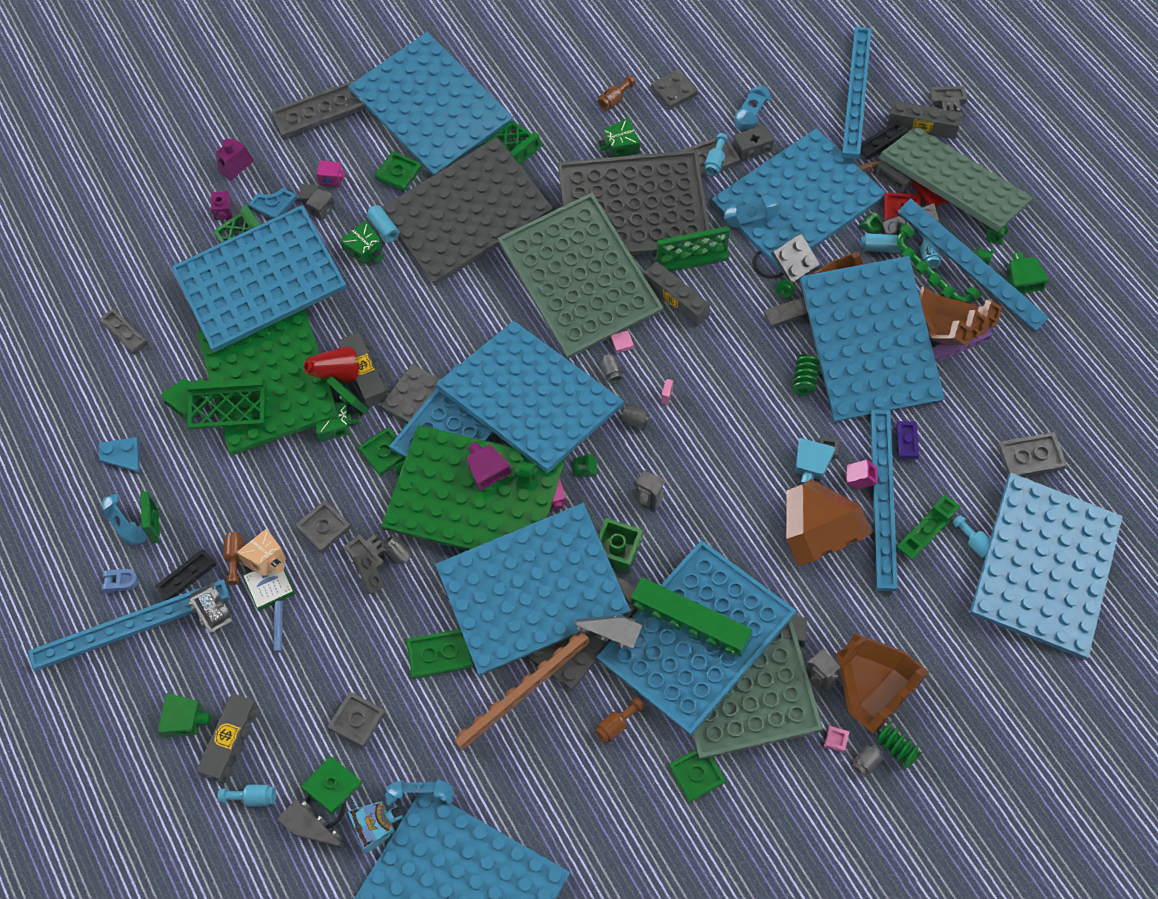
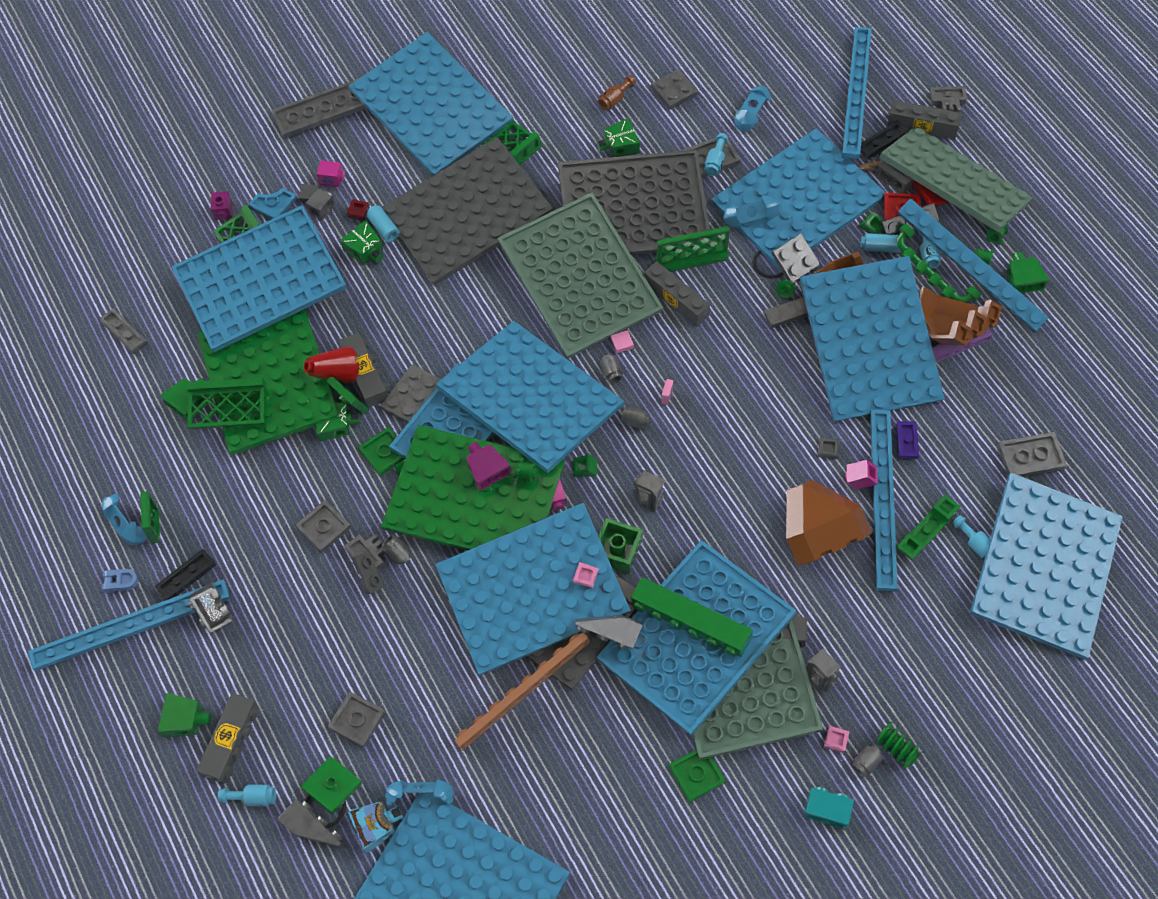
dark azure wing [99,437,140,473] -> none
magenta torso [216,138,254,181] -> none
dark orange piece [223,532,244,585] -> none
light nougat torso [237,529,286,576] -> none
white tile [242,570,295,611] -> none
medium blue piece [273,601,283,653] -> none
green plate [374,151,422,192] -> none
green tile [406,629,473,679] -> none
dark orange piece [595,697,644,743] -> none
dark grey brick [733,124,774,161] -> none
green piece [792,354,820,396] -> none
medium azure torso [795,438,836,484] -> none
dark orange panel [836,633,929,734] -> none
none -> dark red plate [347,199,370,221]
none -> bright pink tile [573,562,599,589]
none -> teal brick [804,787,854,830]

